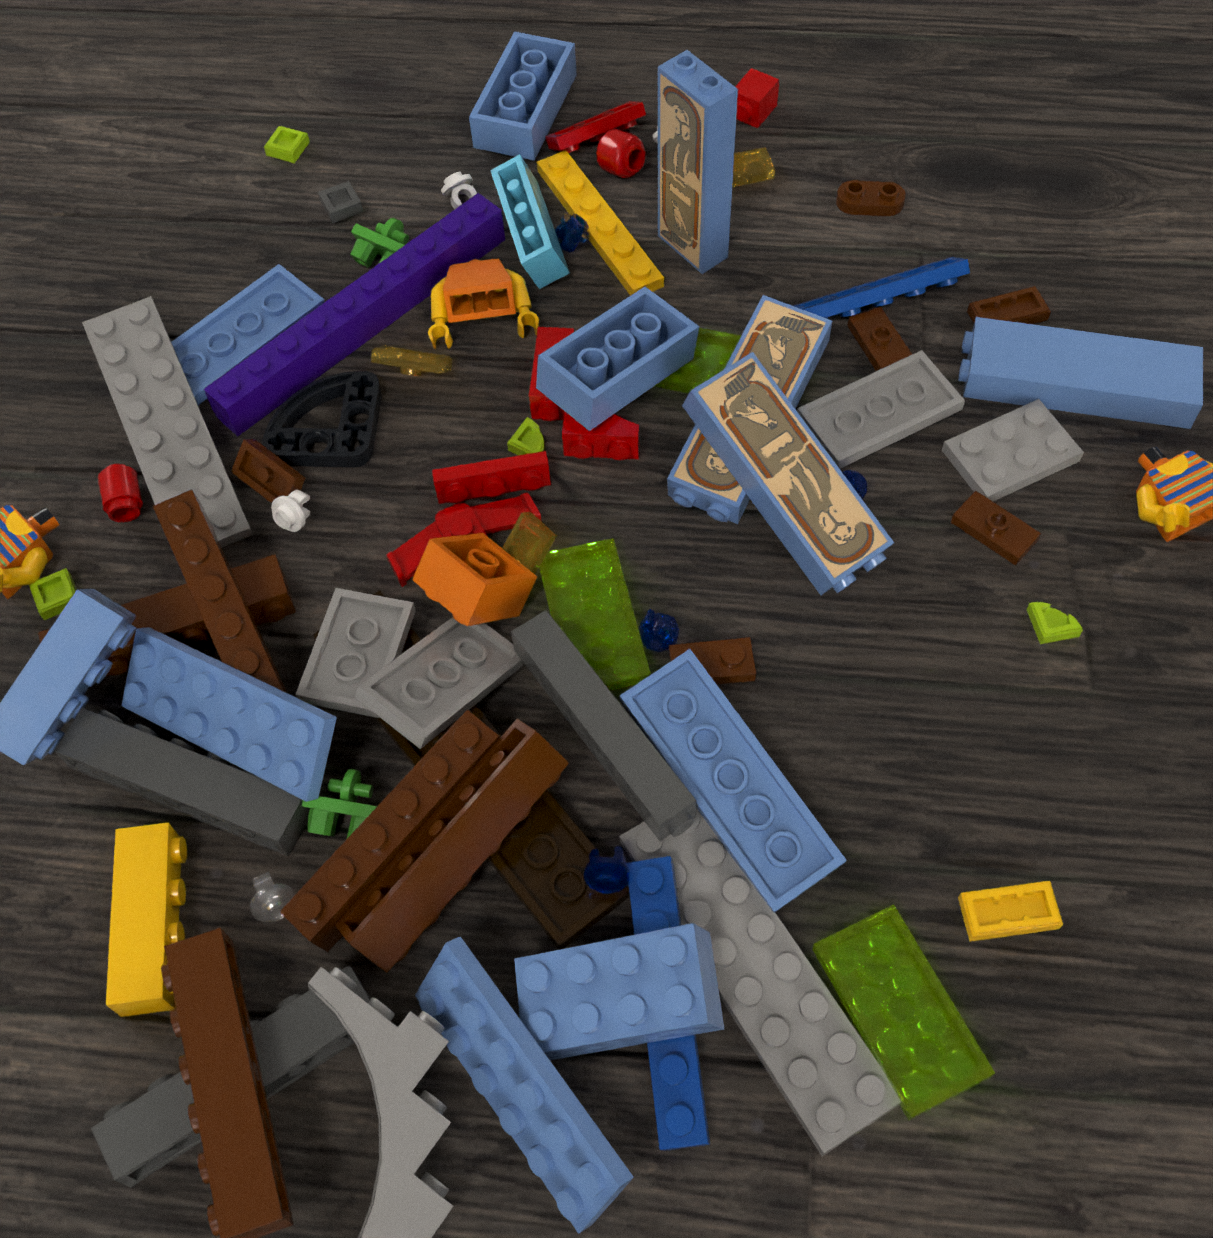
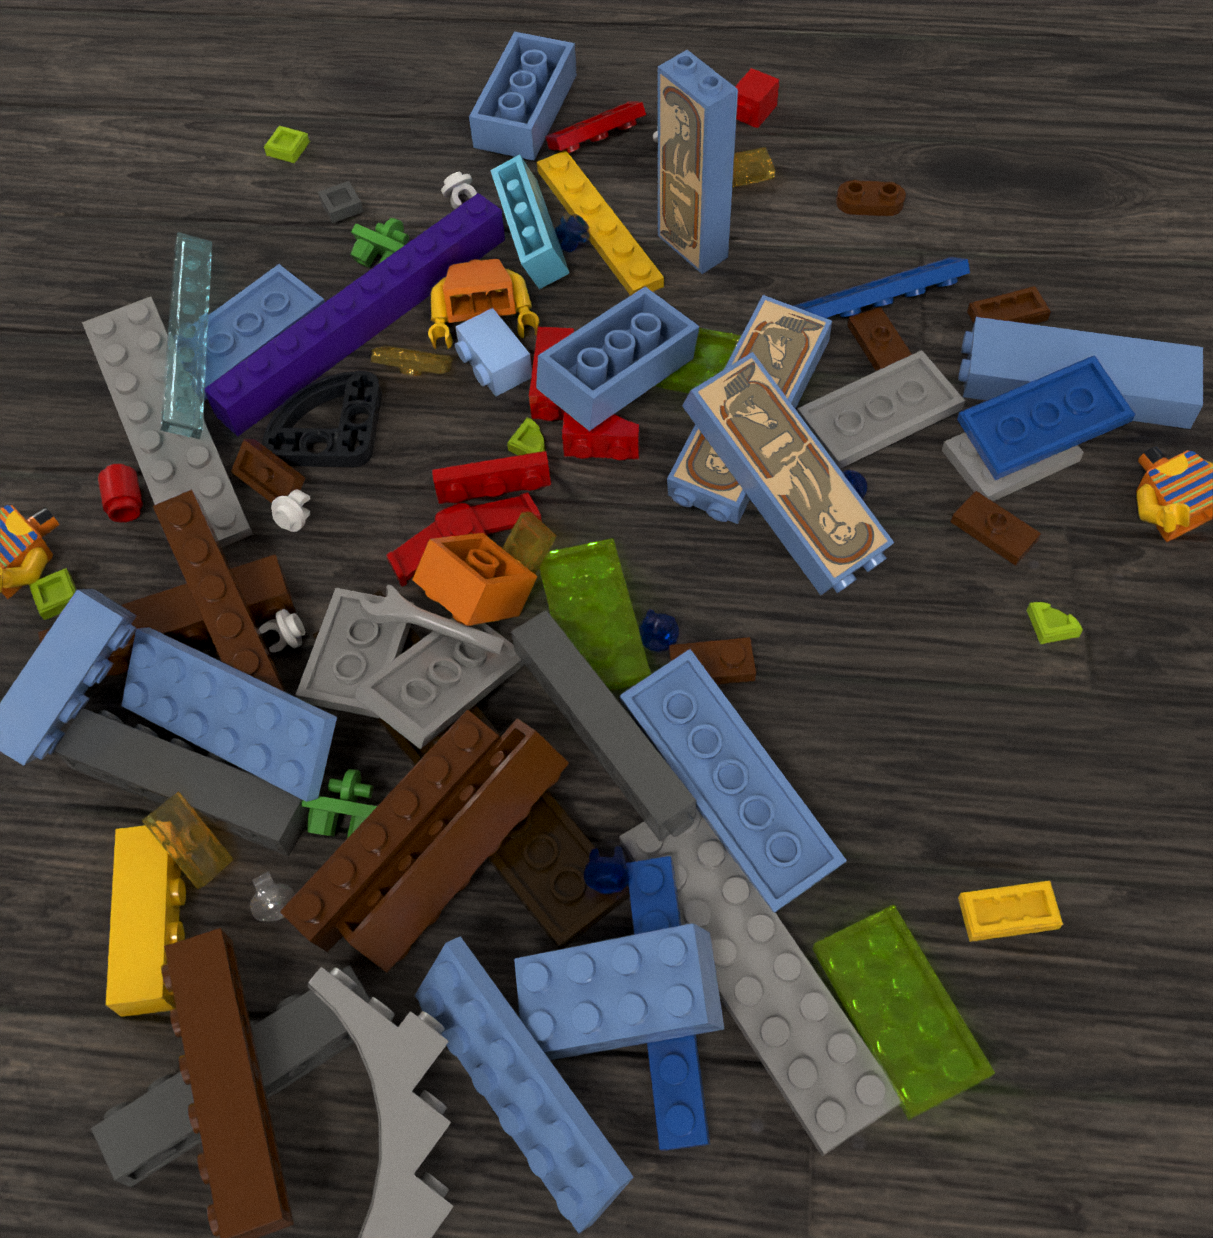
red head [596,129,646,178] -> none
none -> clear yellow plate [142,791,234,889]
none -> clear light blue tile [160,232,212,439]
none -> white plate [259,609,305,652]
none -> light grey piece [360,585,505,654]
none -> light blue brick [455,308,532,396]
none -> blue tile [957,355,1135,480]

